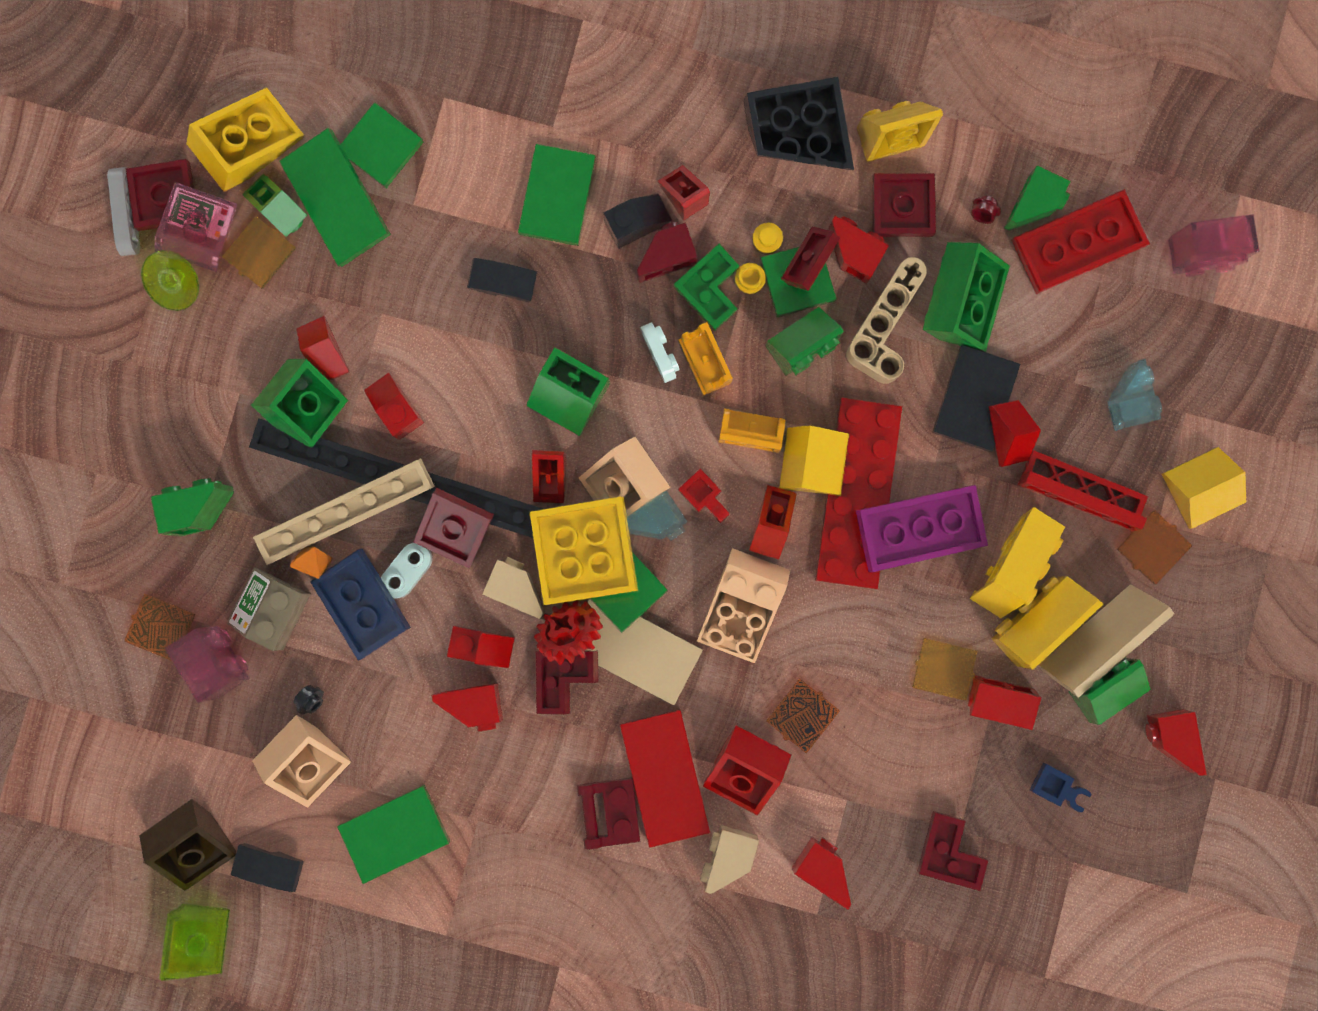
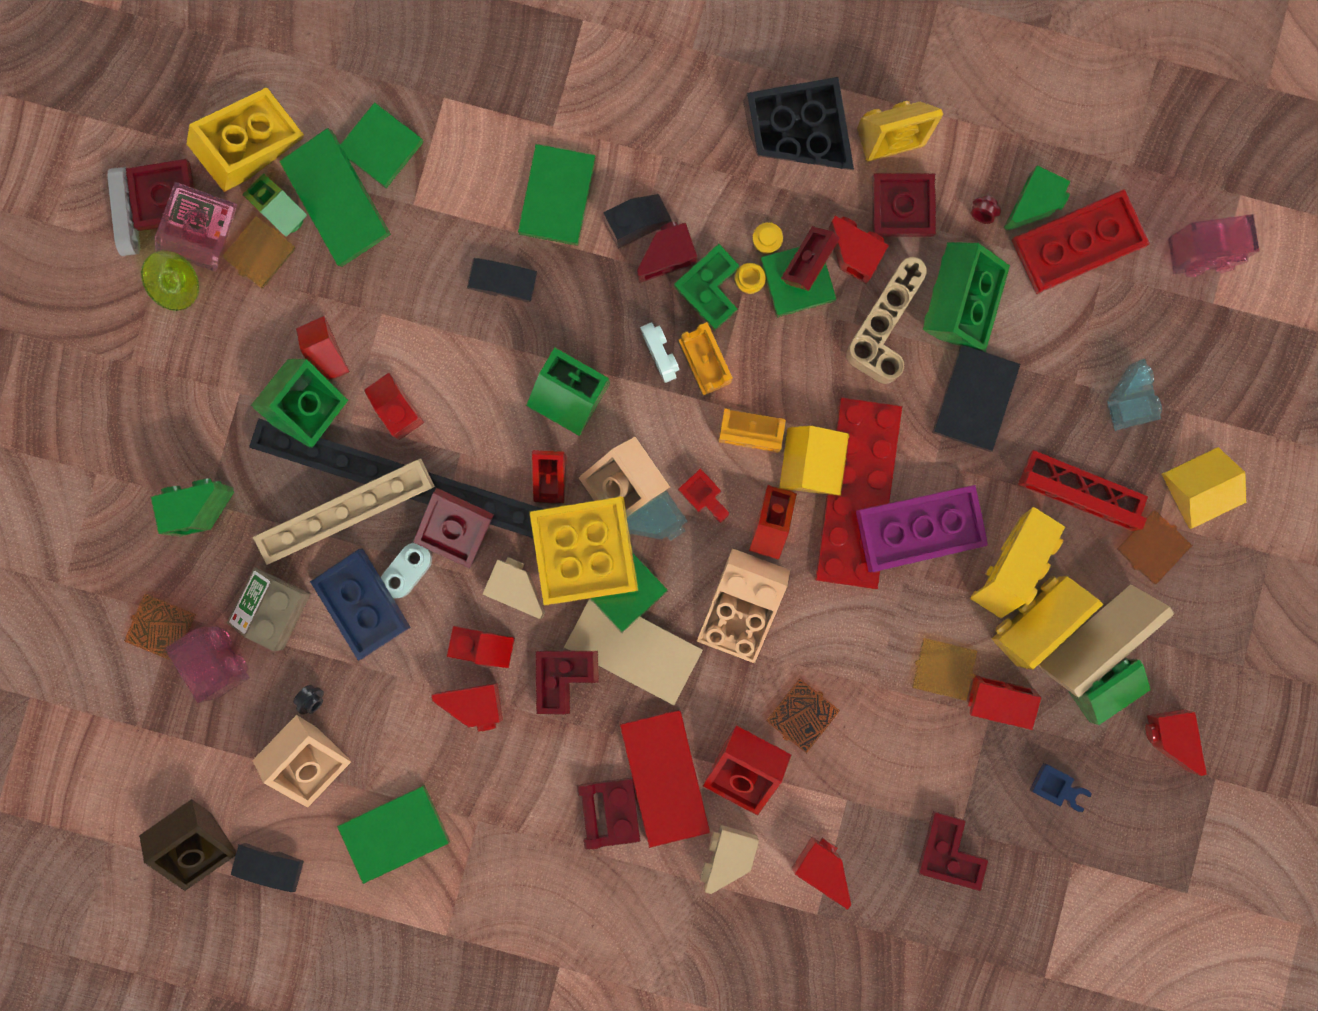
clear neon green slope [159,904,230,981] -> none
orange slope [290,546,333,579] -> none
red gear [534,600,603,665] -> none
red slope [658,165,710,221] -> none
green slope [765,307,844,376] -> none
red slope [989,400,1041,467] -> none

